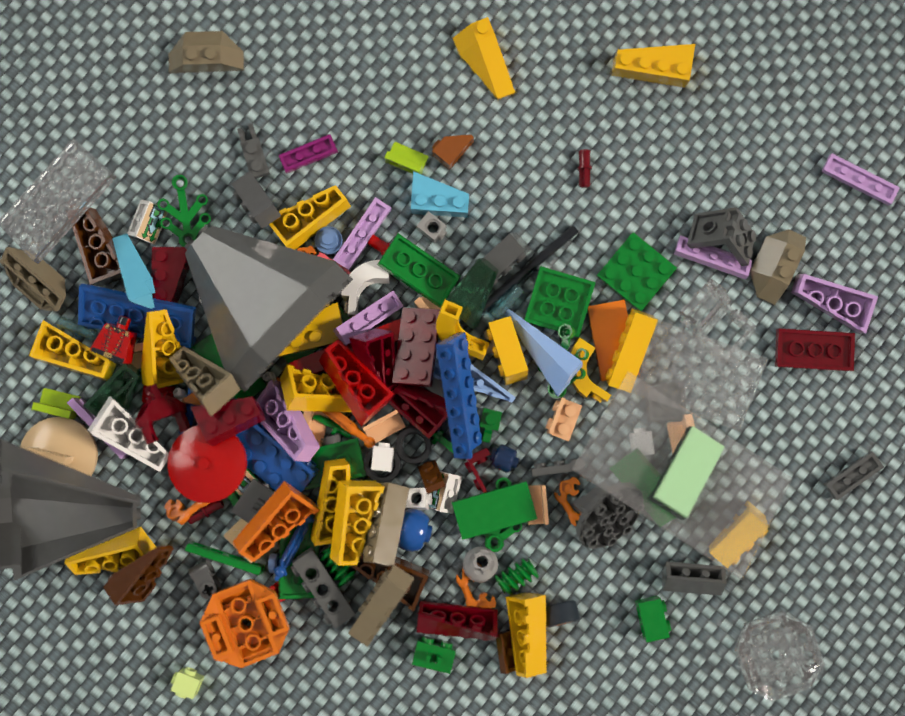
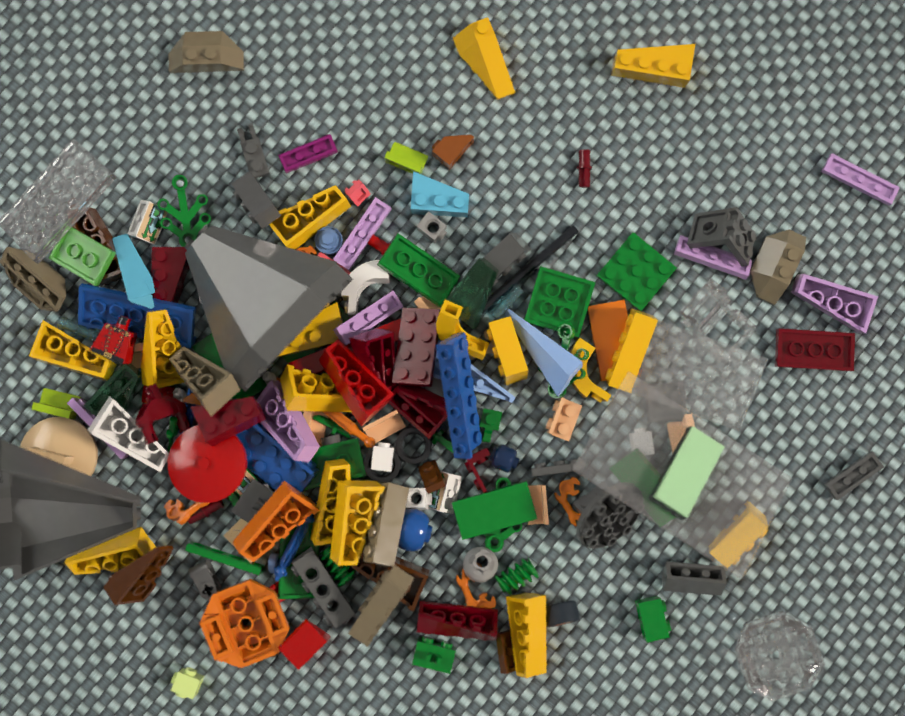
none -> bright green tile [48,224,116,287]
none -> green piece [166,416,179,452]
none -> red slope [278,619,331,670]
none -> coral tile [345,180,371,207]

